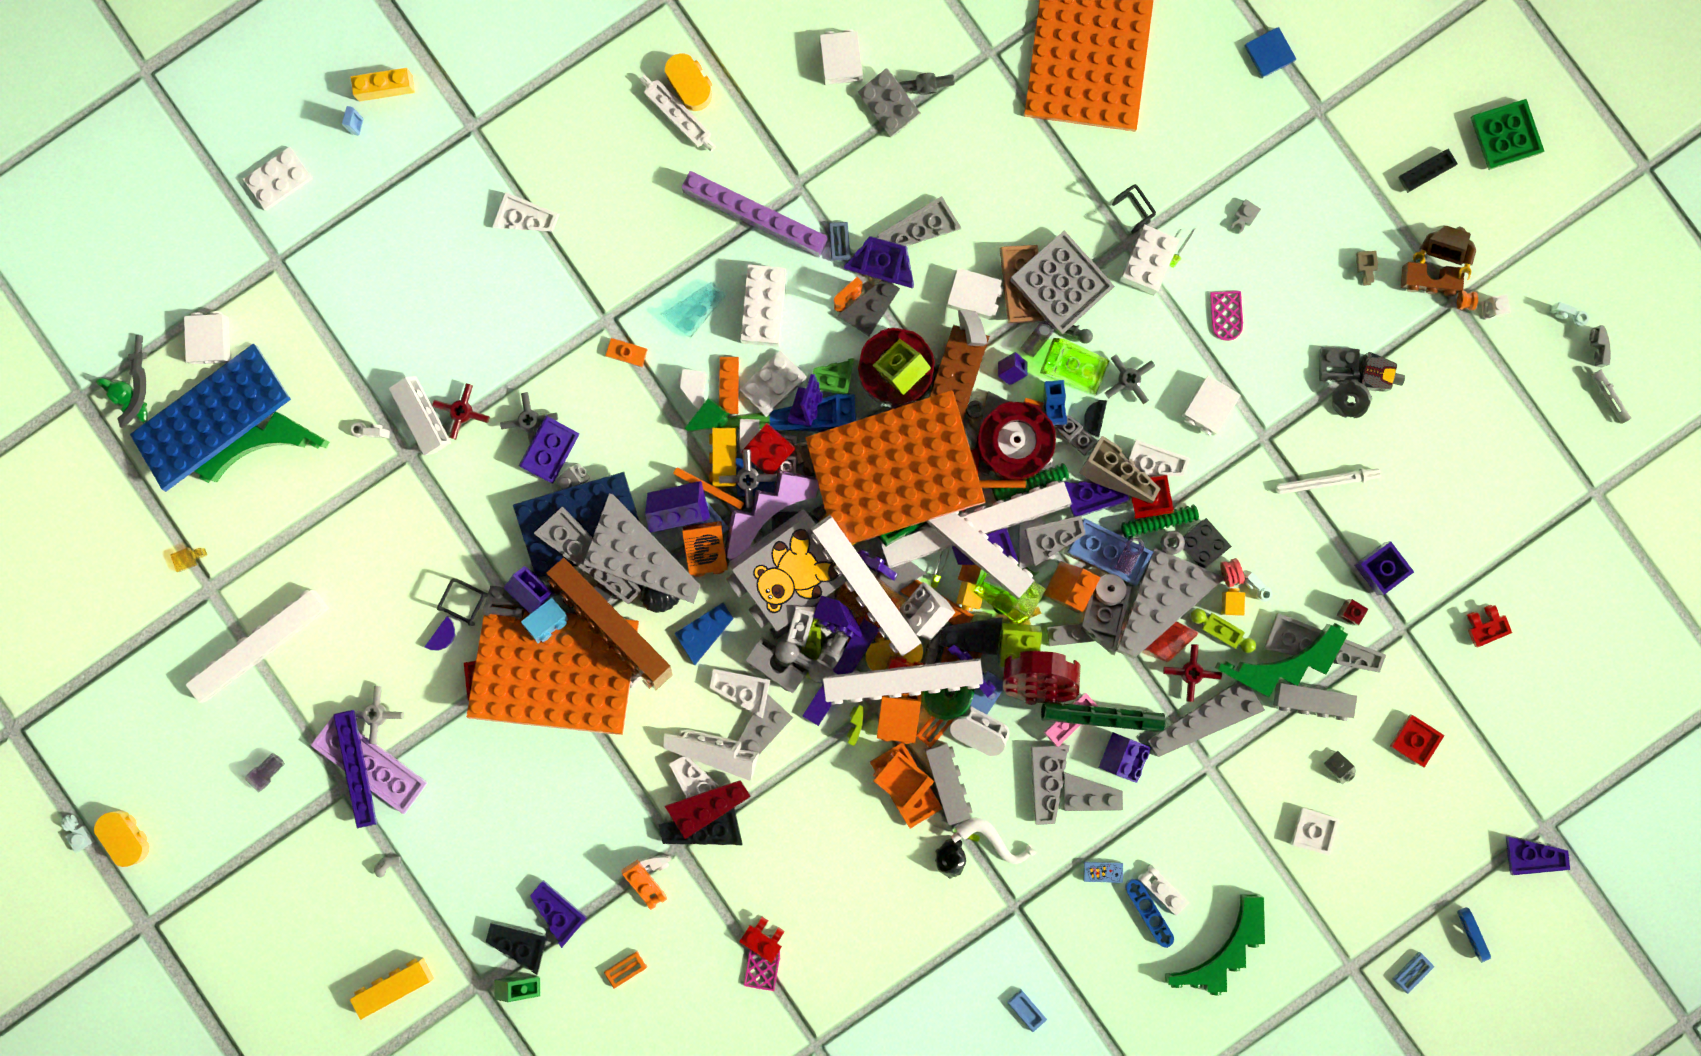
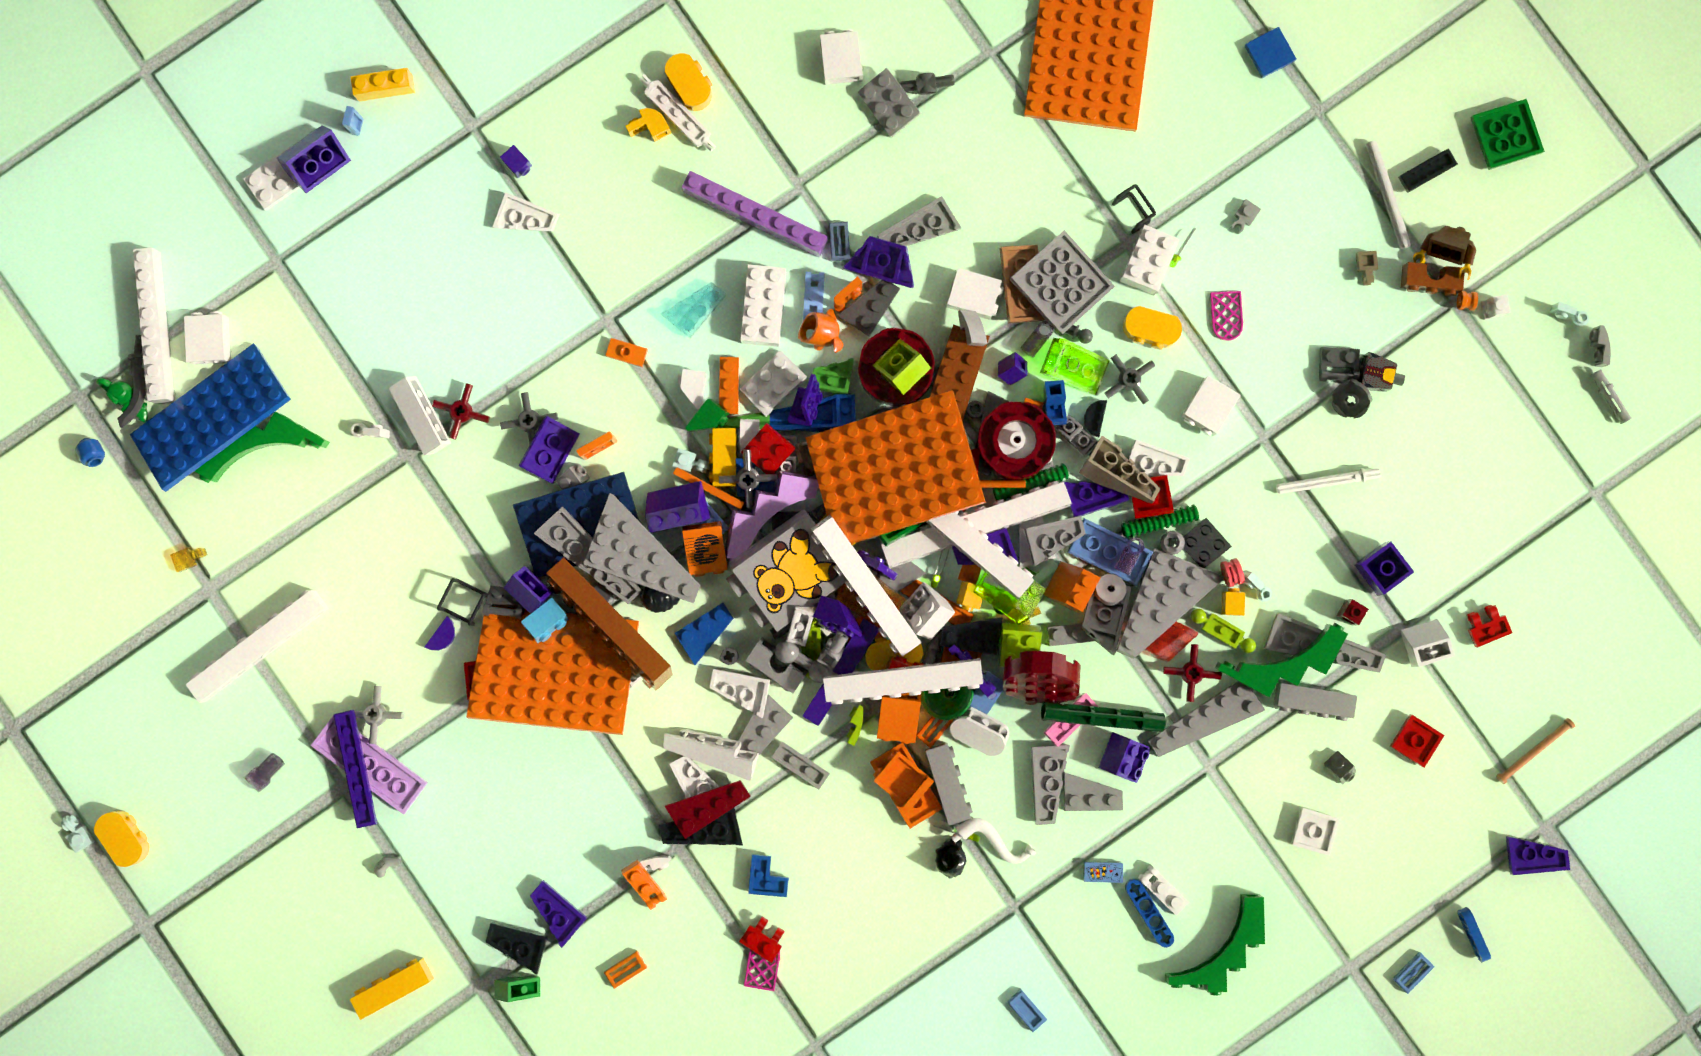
none -> blue head [75,438,105,467]
none -> white brick [133,247,175,404]
none -> dark purple slope [277,125,351,194]
none -> dark purple brick [500,144,532,178]
none -> orange tile [576,431,618,460]
none -> yellow brick [626,108,671,142]
none -> light aqua plate [672,448,710,473]
none -> dark grey bush [720,648,739,665]
none -> blue plate [748,854,789,897]
none -> light grey plate [771,741,830,790]
none -> orange piece [798,309,844,353]
none -> light blue plate [803,271,825,320]
none -> yellow brick [1123,306,1182,350]
none -> white axle [1366,140,1411,249]
none -> white slope [1400,619,1456,667]
none -> nougat bar [1496,718,1576,784]

